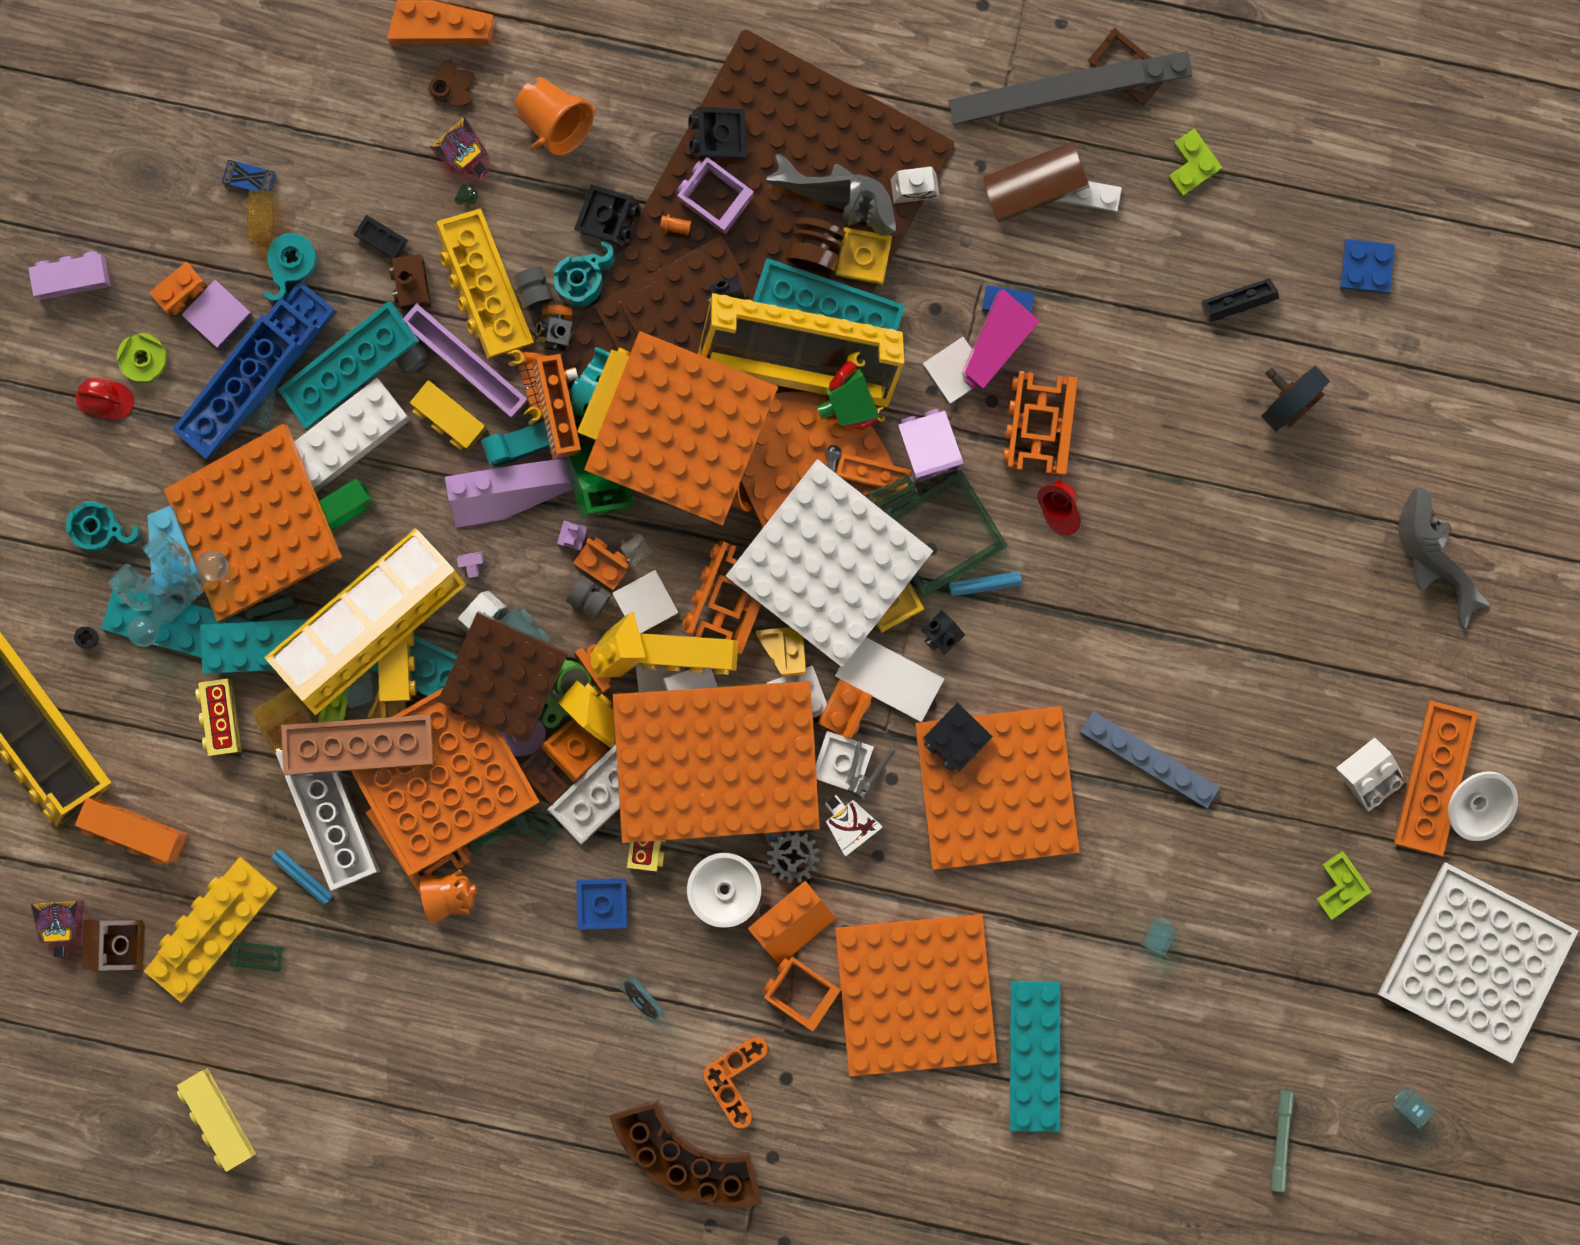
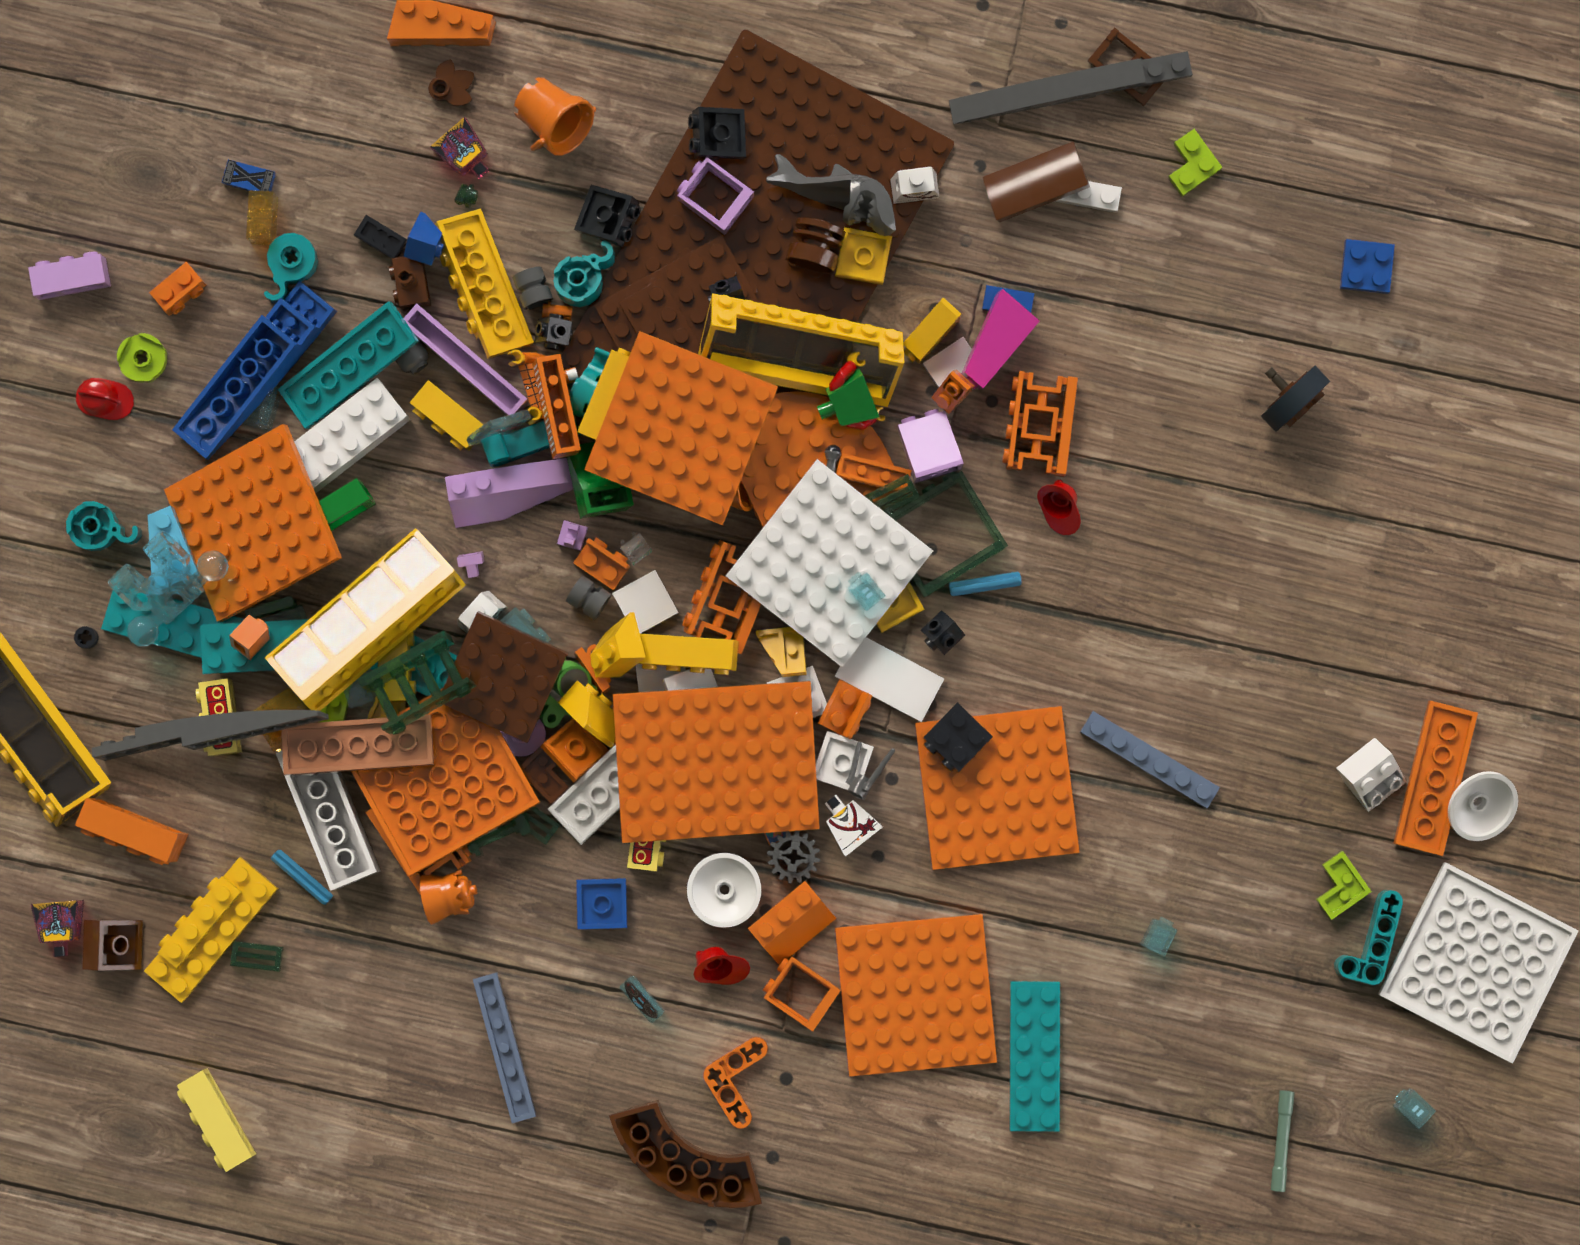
lavender tile [182,280,252,349] -> none
orange pin [660,214,691,236] -> none
teal plate [752,258,905,349] -> none
black plate [1201,278,1279,322] -> none
dark grey piece [1398,488,1490,629] -> none
none -> dark grey slope [92,710,329,761]
none -> orange brick [229,615,270,660]
none -> clear green fence [357,630,476,735]
none -> blue slope [404,212,444,266]
none -> clear light blue tile [466,410,531,447]
none -> sand blue plate [473,972,537,1123]
none -> red piece [693,946,750,985]
none -> clear light blue brick [846,572,886,611]
none -> yellow slope [903,297,961,364]
none -> orange slope [931,369,975,414]
none -> teal beam [1334,890,1403,985]

